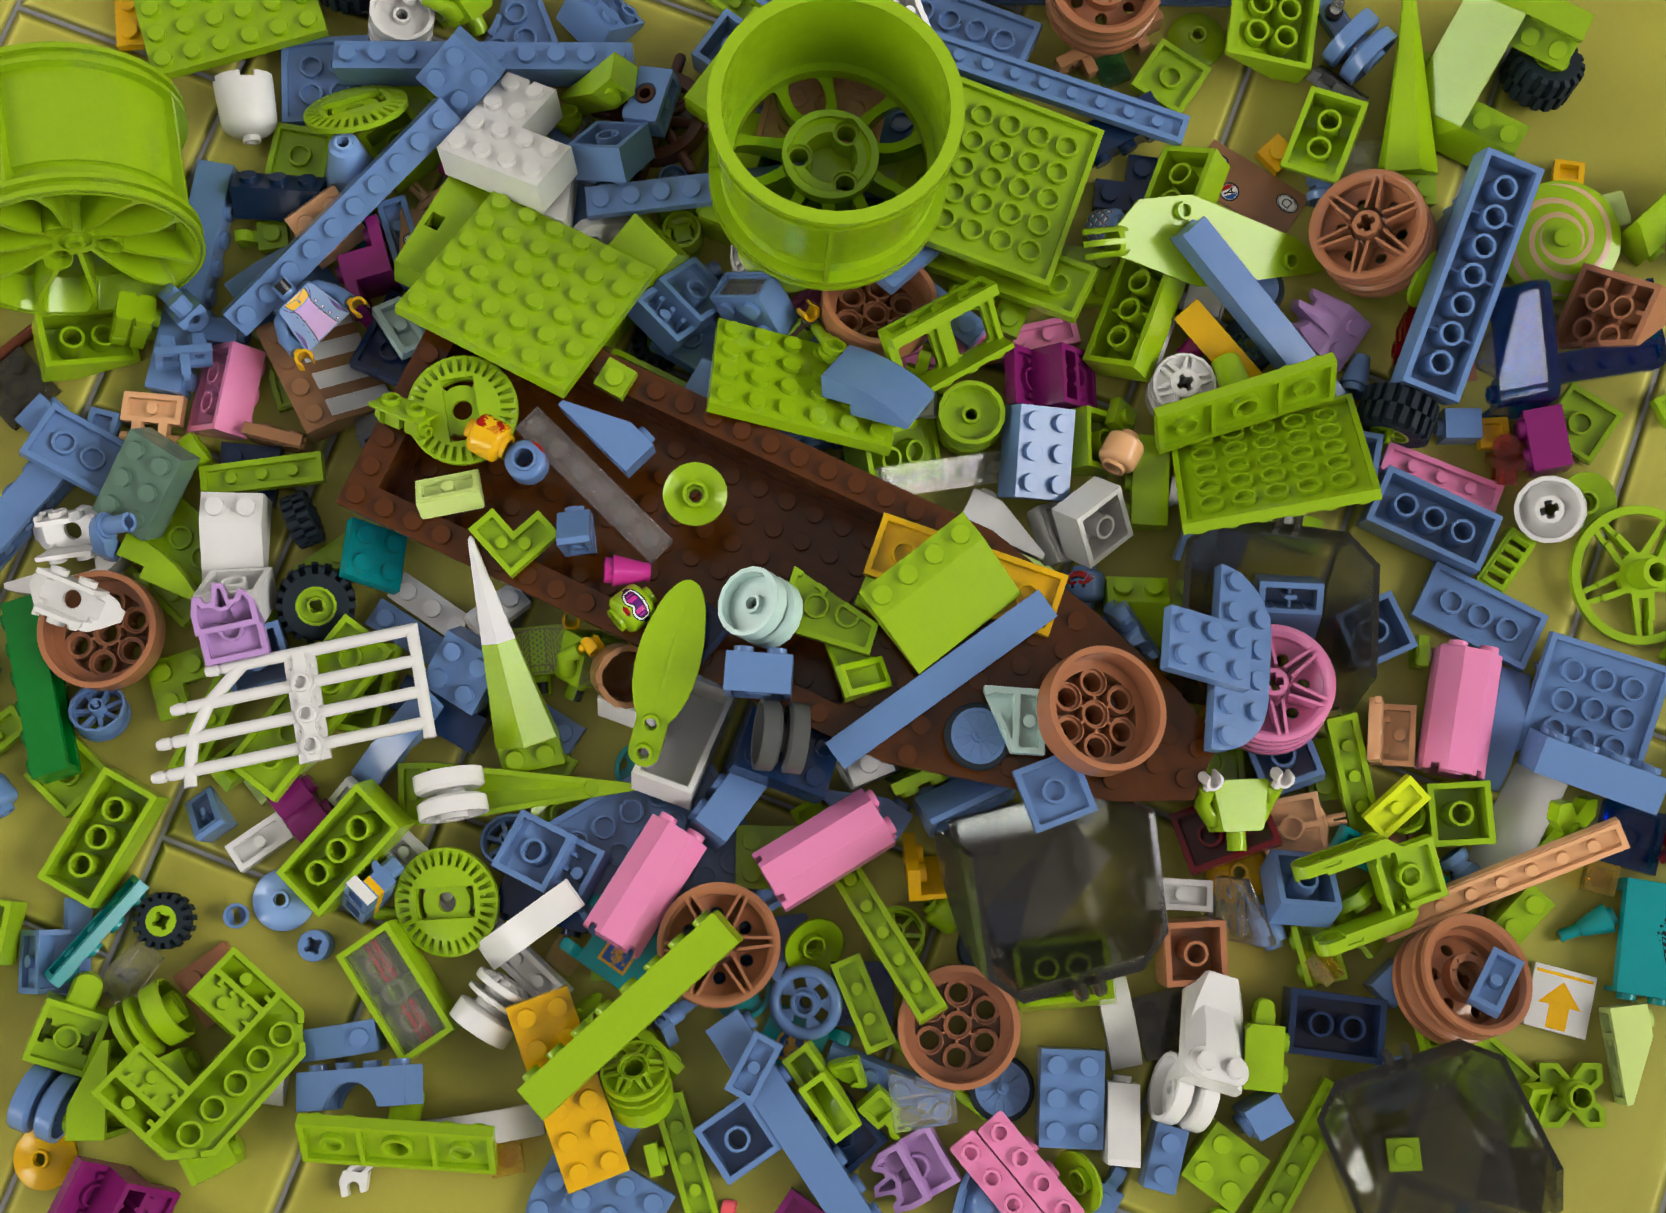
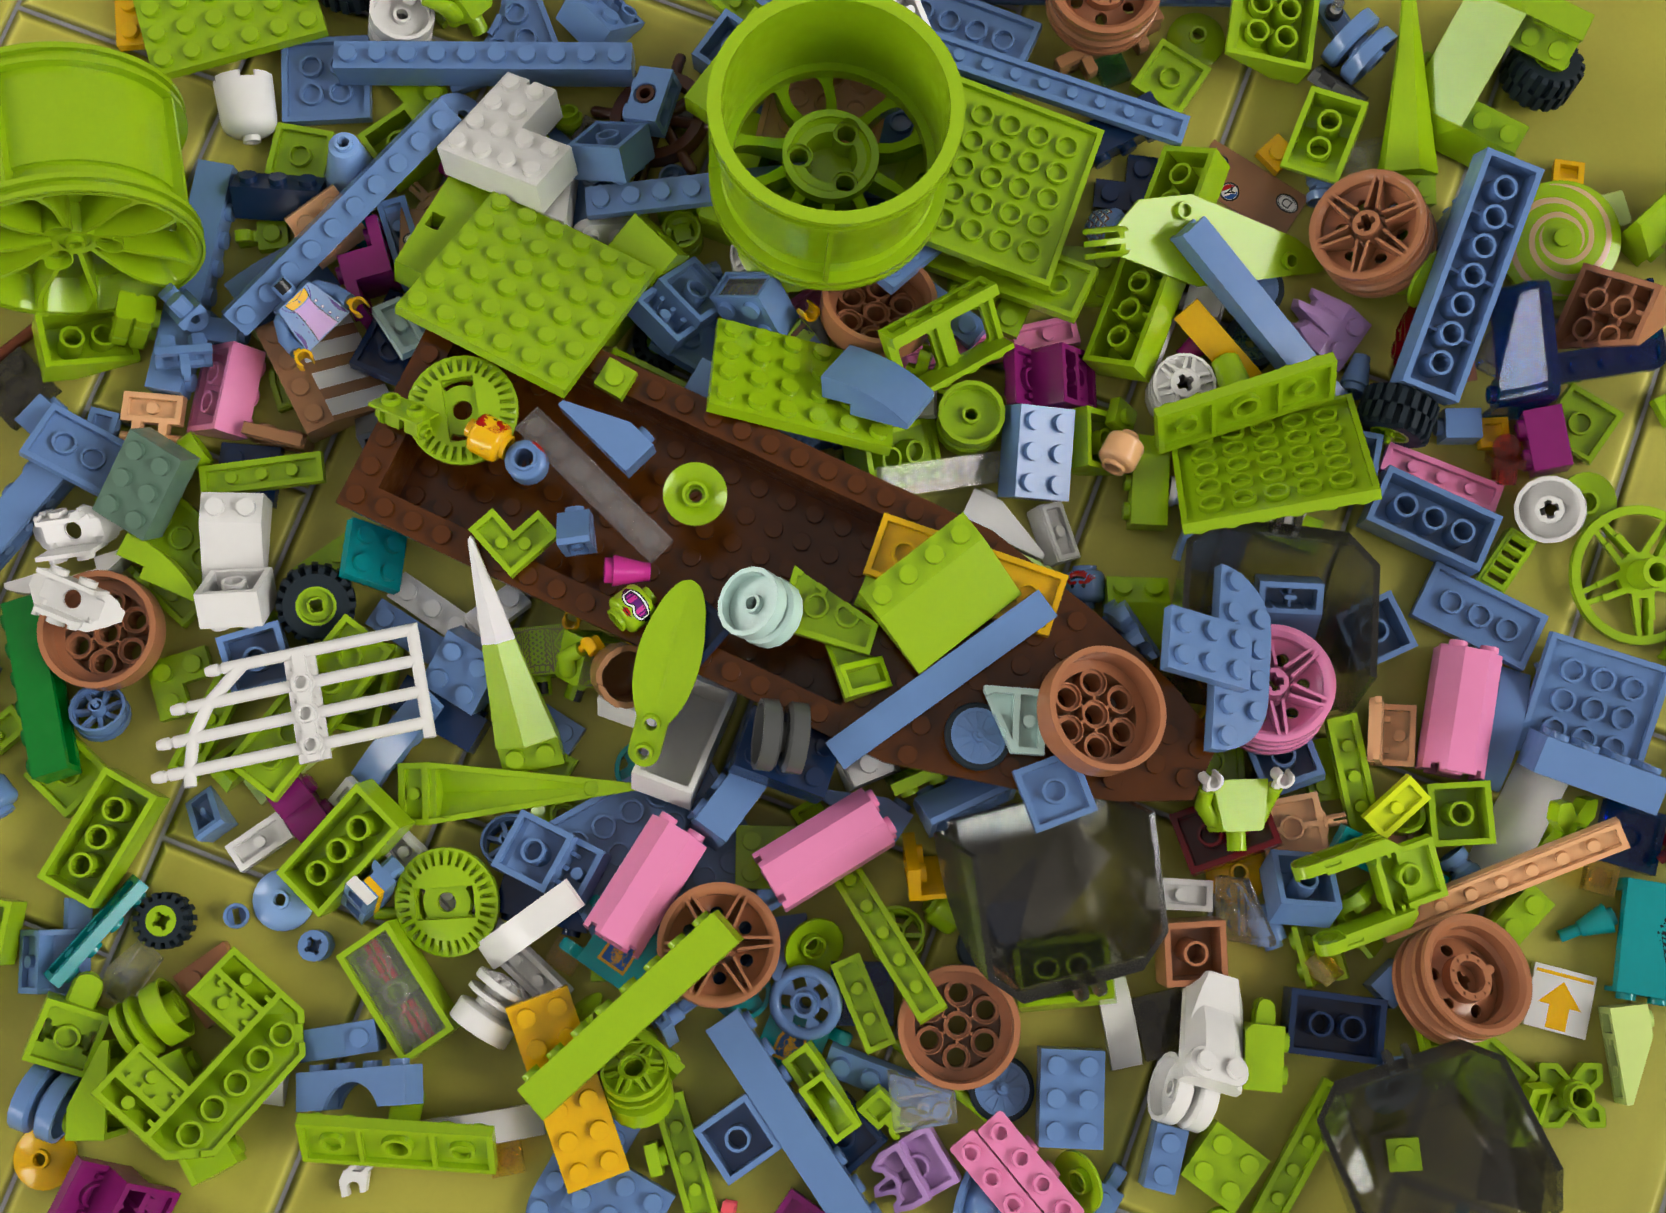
medium blue arm [89,512,137,562] -> none
lavender plate [190,582,272,666] -> none
black bush [279,490,326,550] -> none
lime piece [303,85,409,134] -> none
white wheel [412,765,489,824] -> none
yellowish green slope [415,469,485,519] -> none
medium blue brick [416,25,507,120] -> none
lime slope [560,52,639,114] -> none
medium blue brick [723,645,794,701] -> none
medium blue plate [724,1030,784,1105] -> none
lime plate [810,322,848,364] -> none
lime tile [827,1054,868,1088] -> none
white brick [1051,476,1134,569] -> none
white slope [1099,1074,1141,1168] -> none
medium blue brick [1231,1091,1294,1142] -> none
lime tile [1408,635,1432,670] -> none
medium blue plate [1466,946,1525,1019] -> none

